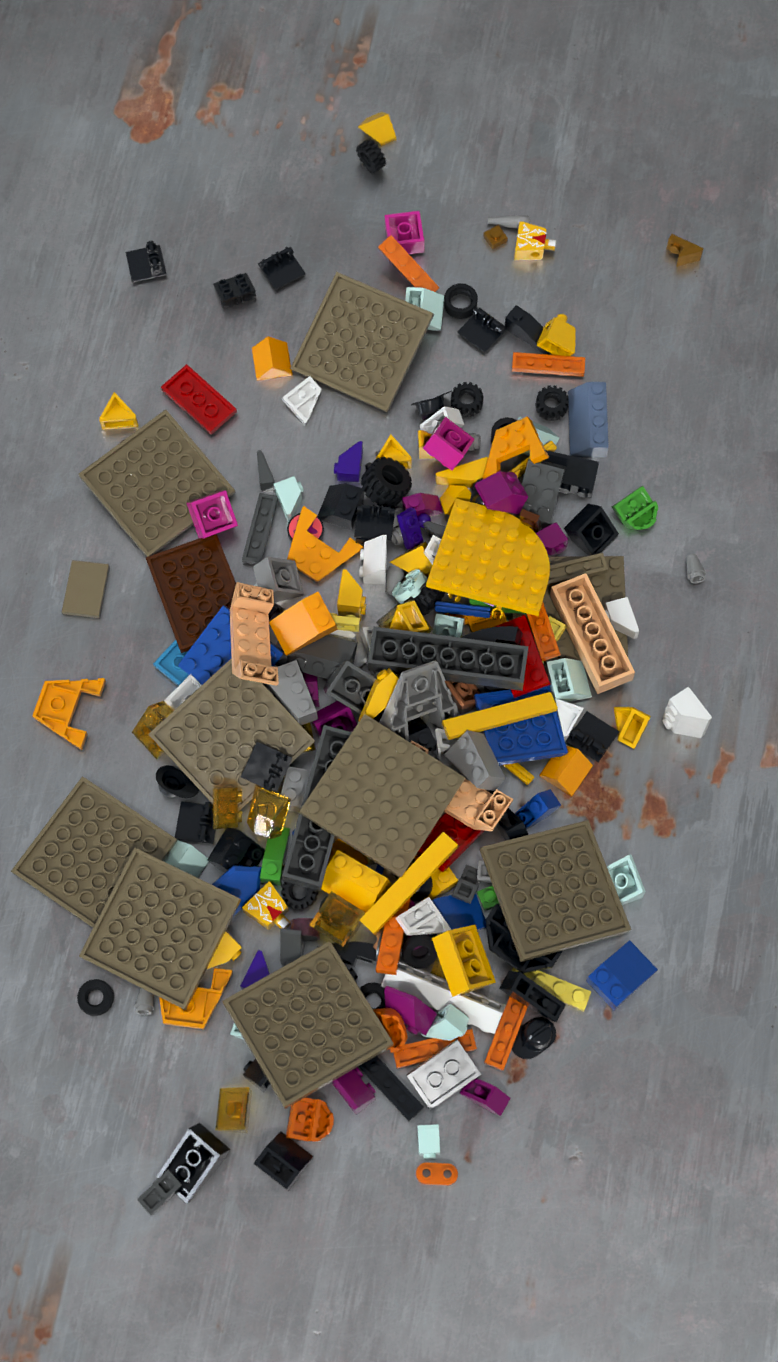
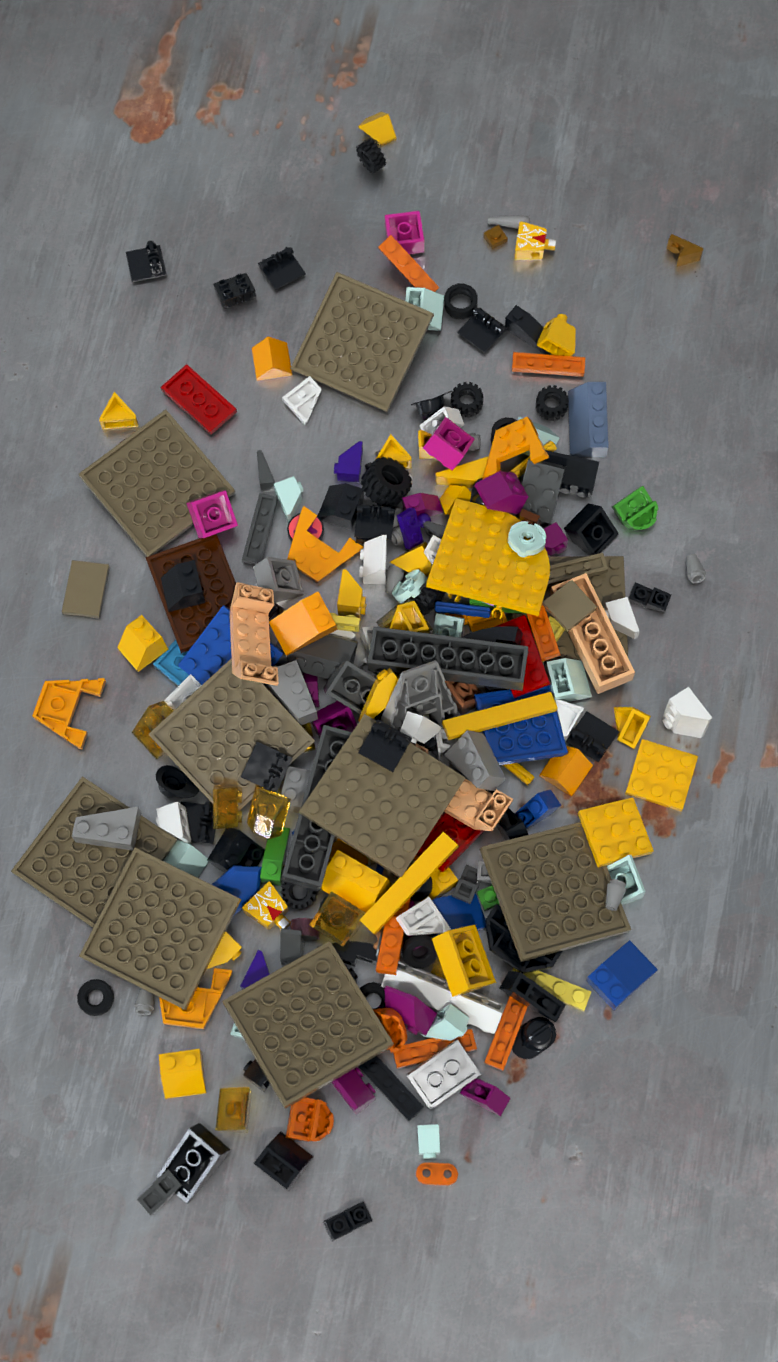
none -> light grey wedge [72,807,141,851]
none -> yellow slope [117,615,169,672]
none -> white slope [156,802,192,844]
none -> yellow slope [159,1049,206,1099]
none -> black slope [161,560,206,612]
none -> black slope [323,1201,372,1241]
none -> black hinge [358,719,412,772]
none -> white slope [400,711,442,744]
none -> light aqua plate [508,521,546,557]
none -> dark tan tile [542,580,597,632]
none -> yellow plate [578,797,654,867]
none -> light grey cone [605,879,627,911]
none -> yellow plate [625,739,698,812]
none -> black slope [628,582,671,612]

